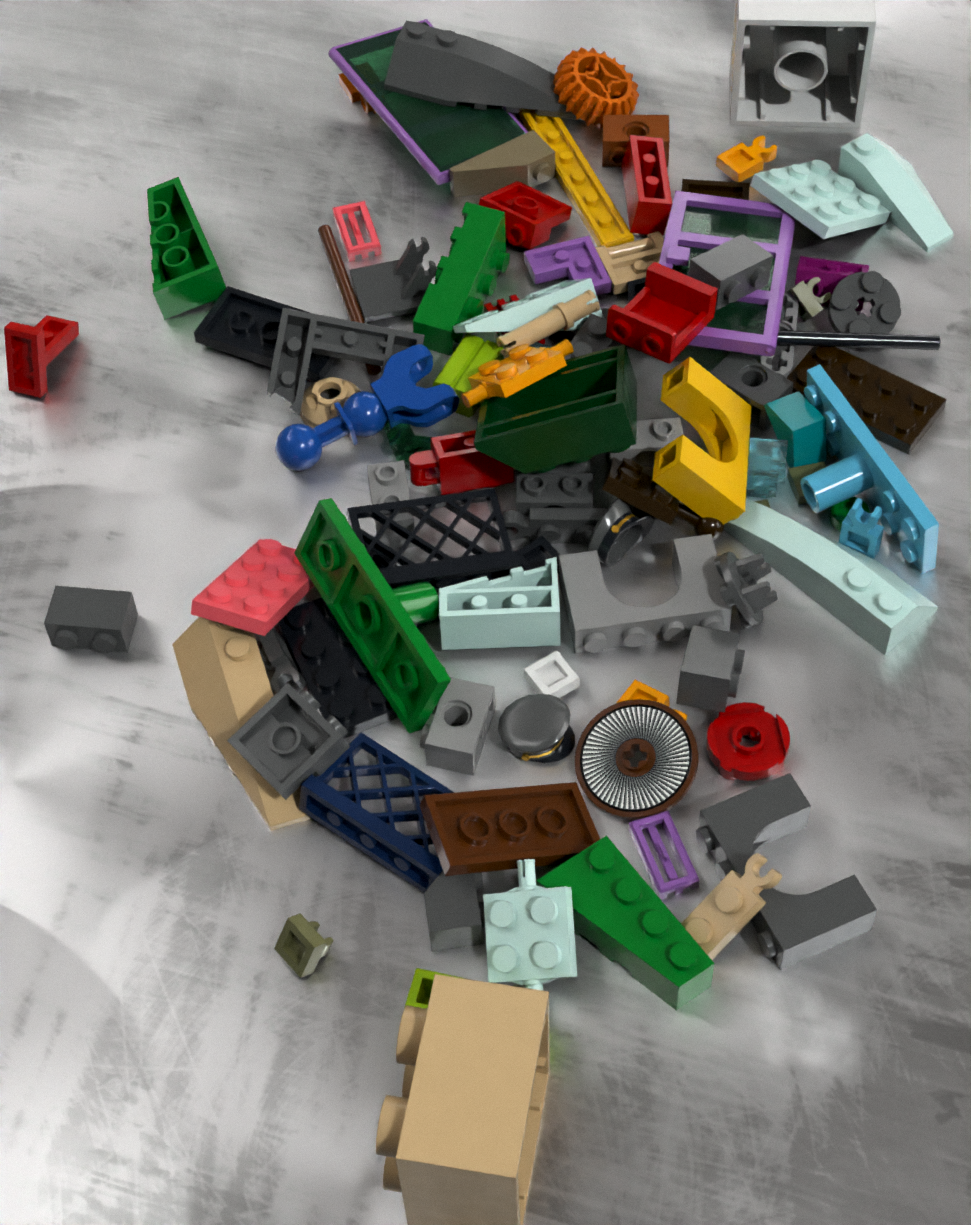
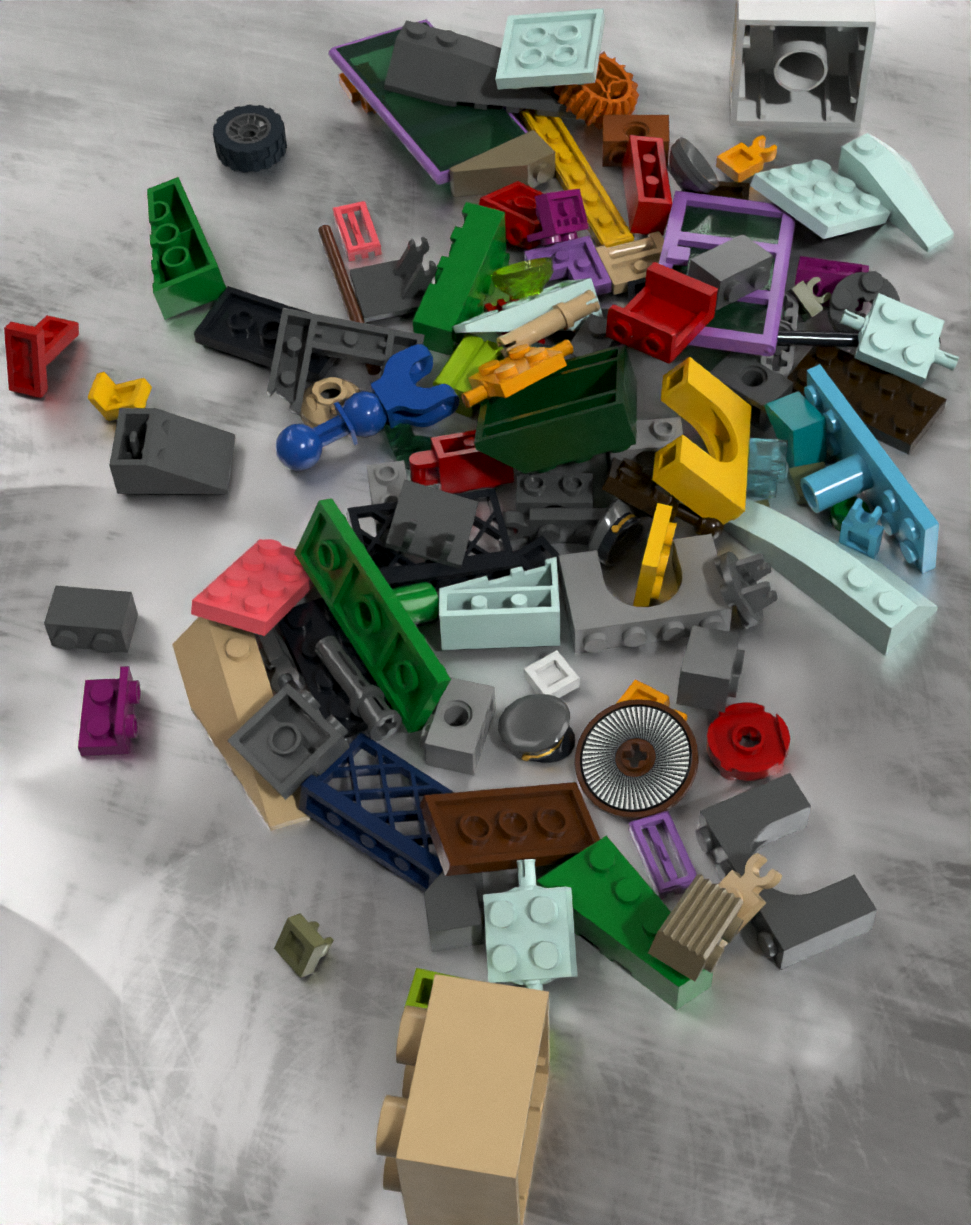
none -> magenta bracket [78,666,141,756]
none -> yellow bracket [88,372,152,422]
none -> dark grey slope [109,408,235,494]
none -> black wheel [213,104,287,173]
none -> dark grey pin [314,636,402,741]
none -> dark grey plate [385,479,479,569]
none -> clear neon green piece [490,257,554,299]
none -> light aqua plate [495,8,605,90]
none -> magenta bracket [527,188,589,246]
none -> yellow plate [633,503,677,607]
none -> dark tan brick [648,874,744,982]
none -> dark grey piece [667,137,719,194]
none -> light aqua plate [839,293,959,386]

